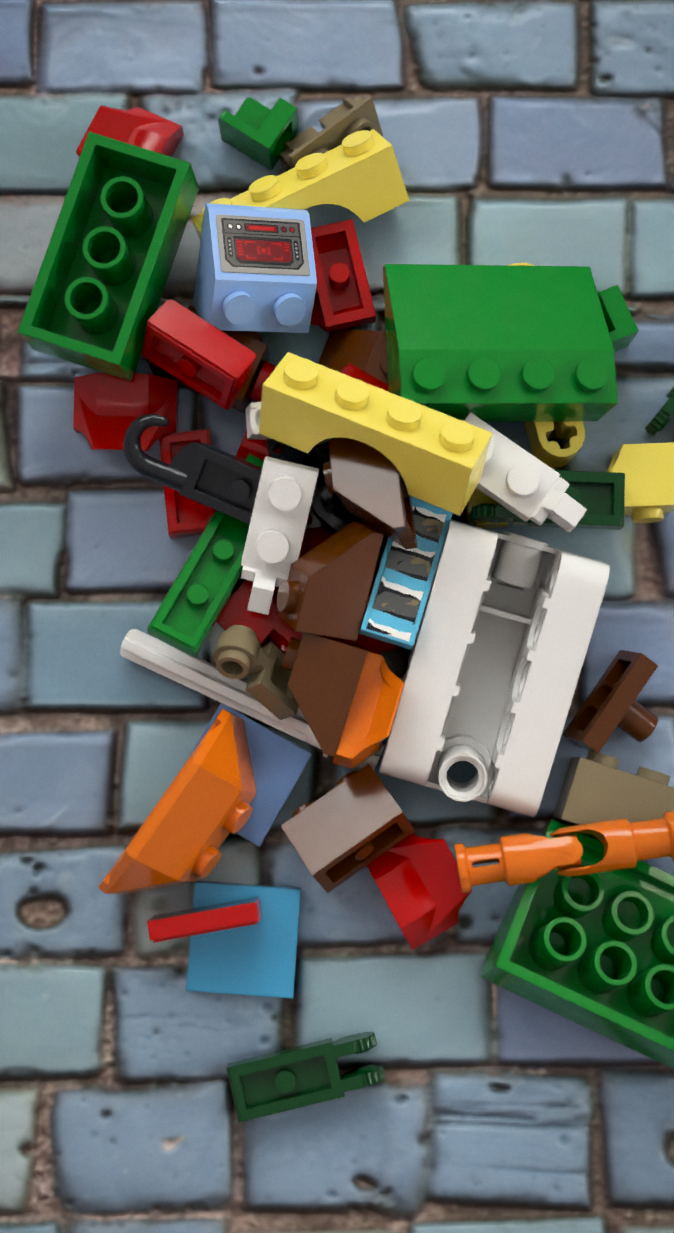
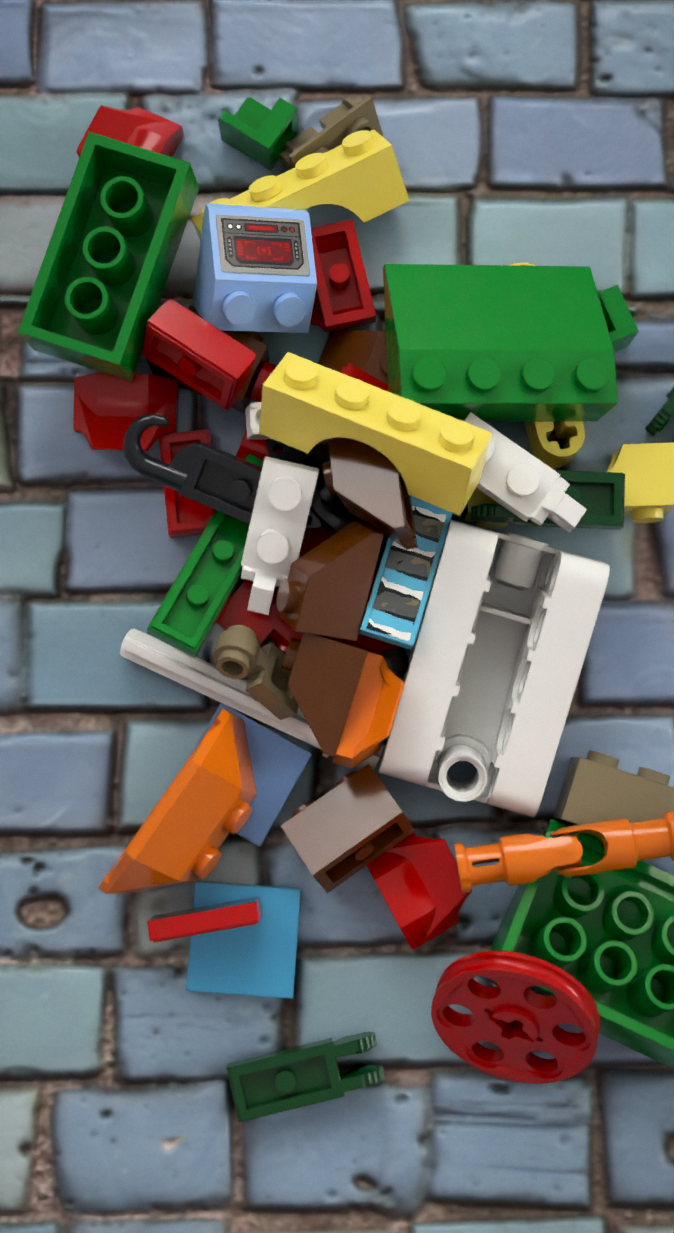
reddish brown tile [562,650,658,753] -> none
none -> red wedge [431,951,600,1084]

